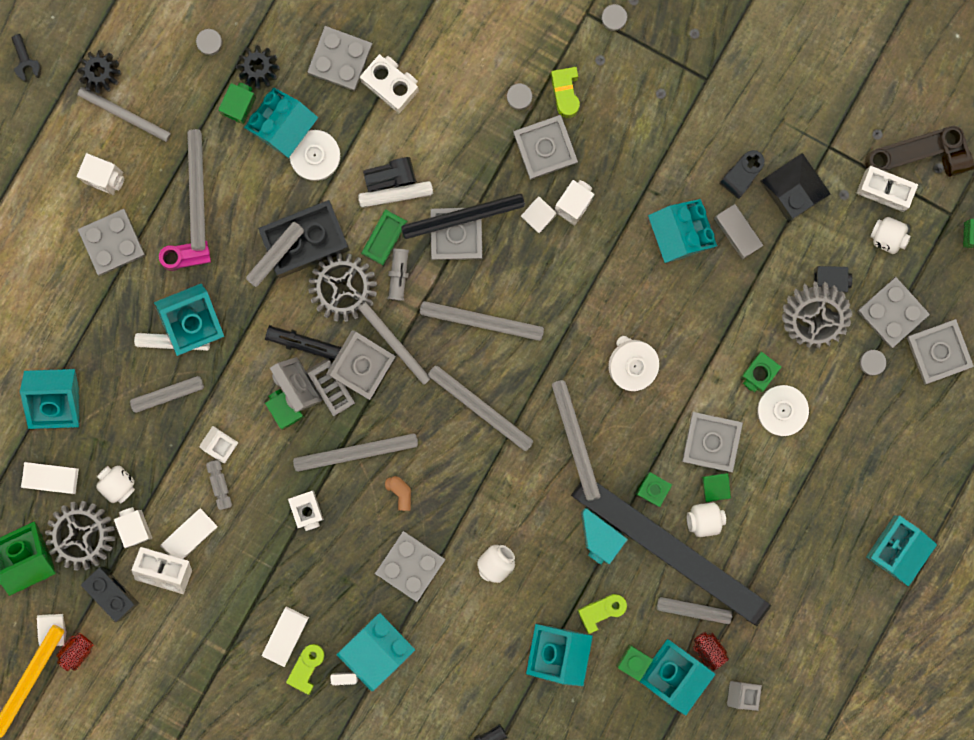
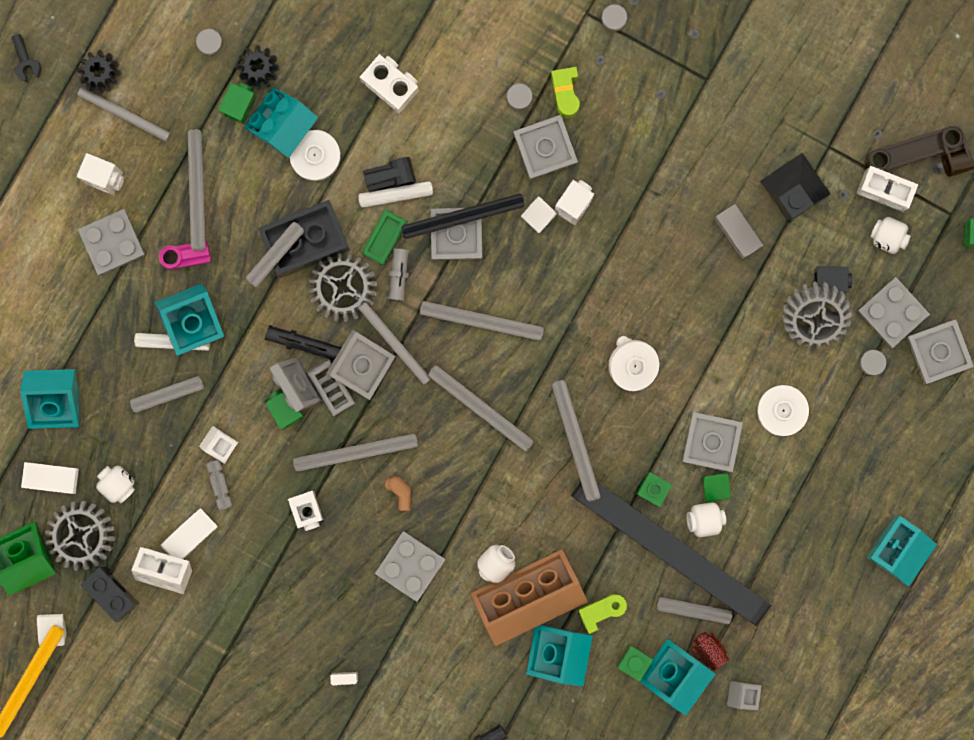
clear red brick [56,632,94,672] -> none
white brick [114,507,152,548] -> none
white slope [262,606,309,667] -> none
lime leg [286,644,325,695] -> none
light grey plate [307,26,372,91] -> none
teal slope [337,613,415,692] -> none
teal slope [581,508,628,565] -> none
teal slope [648,199,717,263] -> none
black piece [719,150,765,199] -> none
green brick [740,351,781,393] -> none
none -> medium nougat slope [470,549,588,646]

